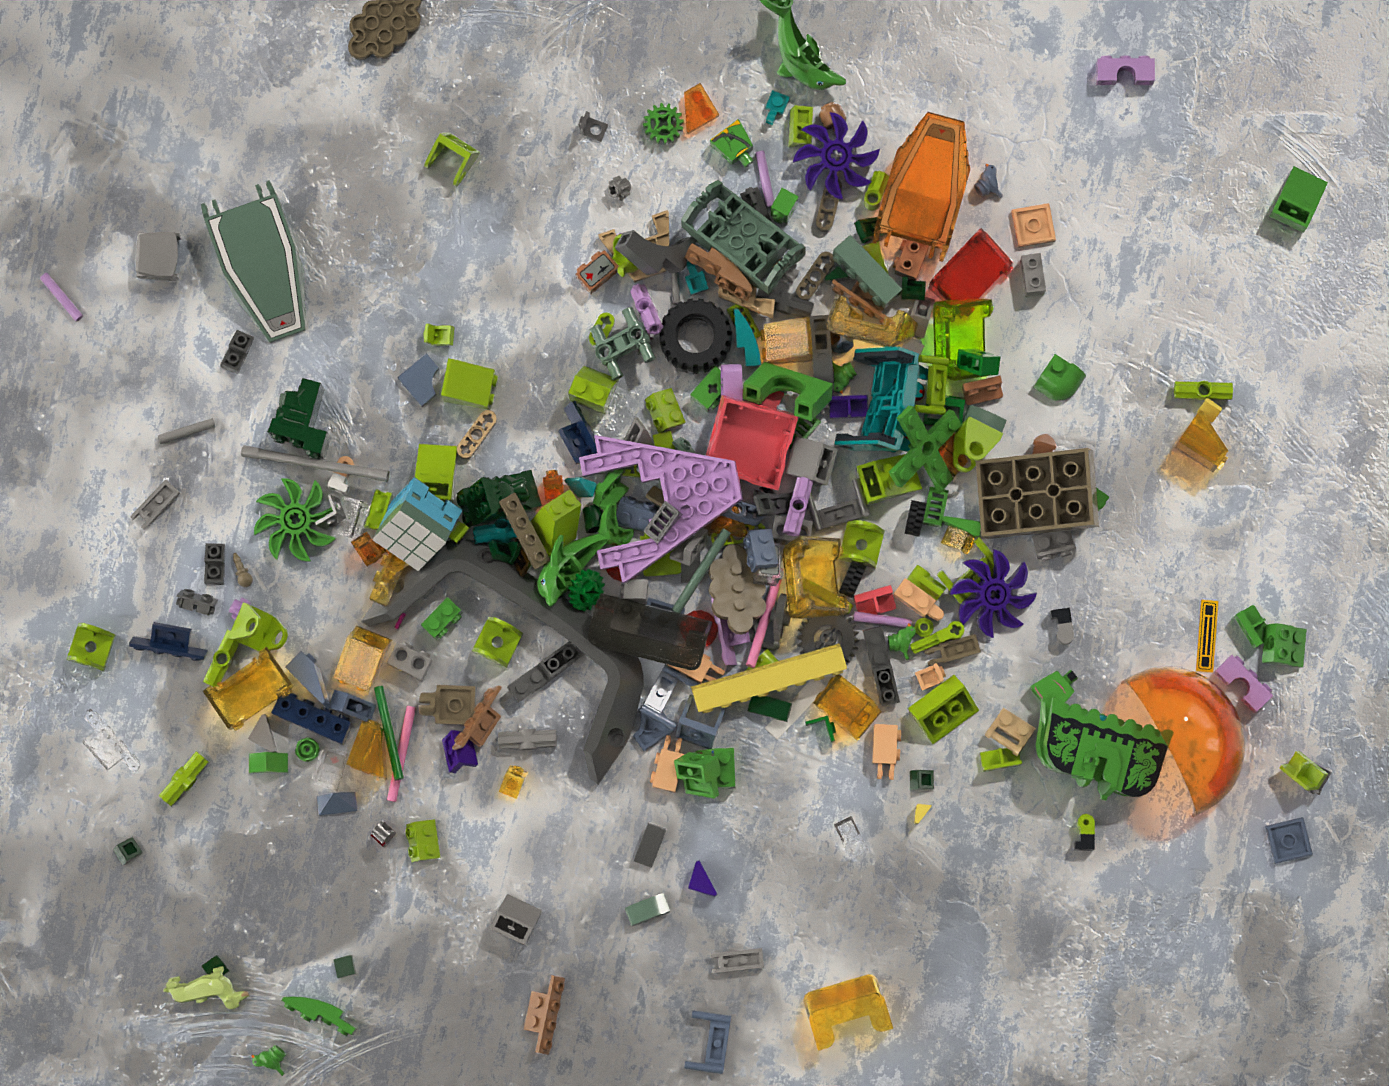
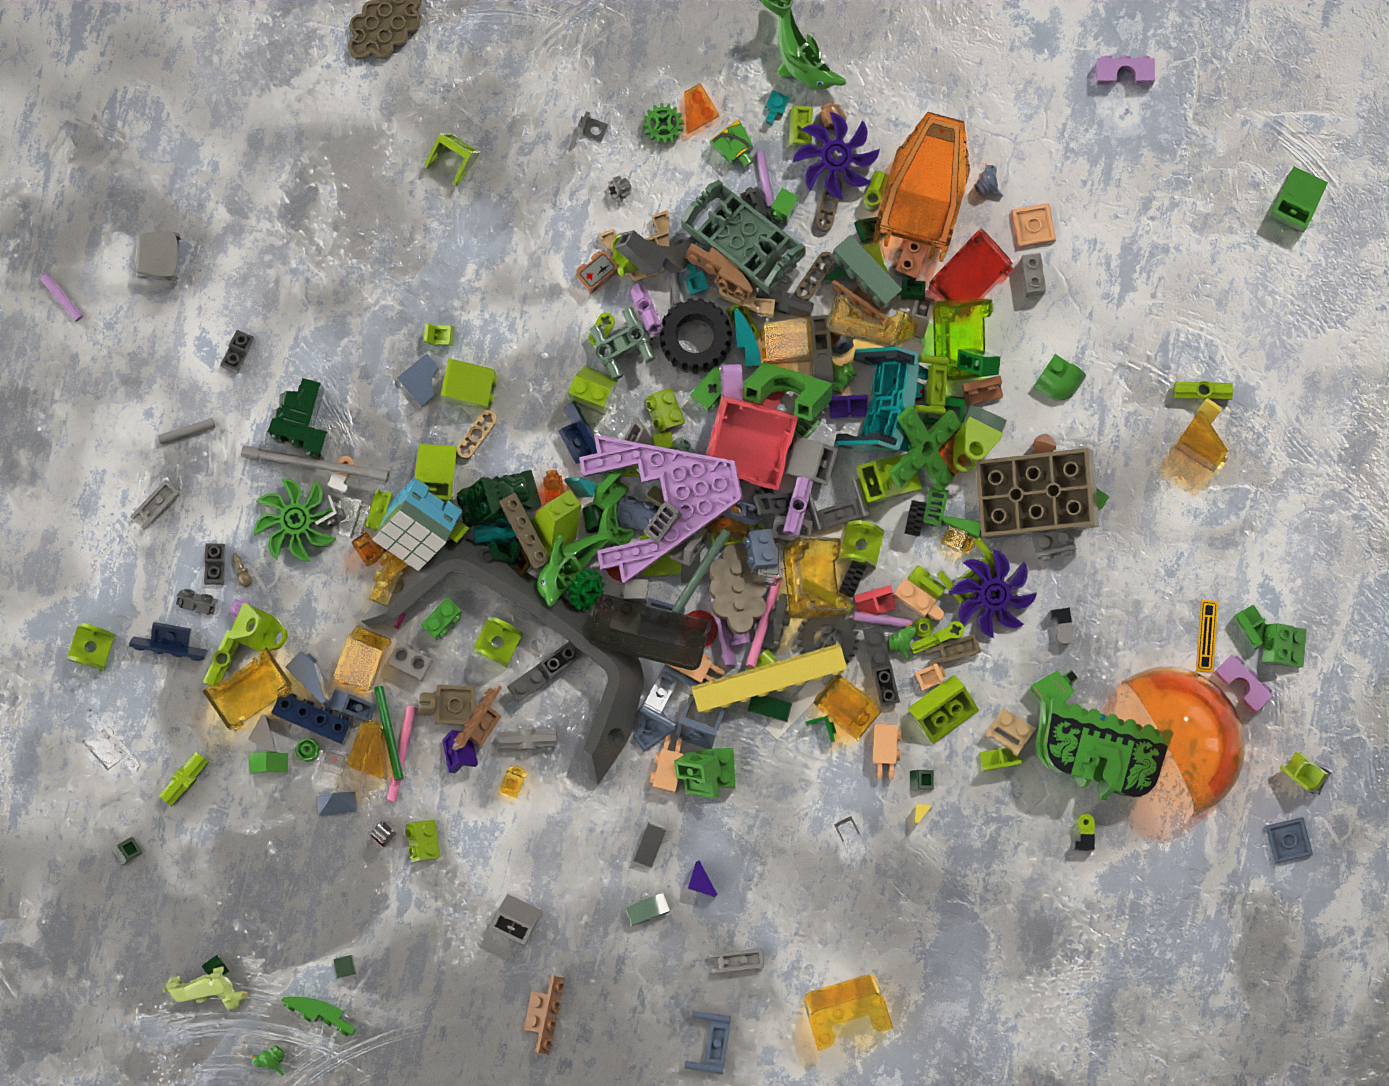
sand green windscreen [201,180,306,343] -> none

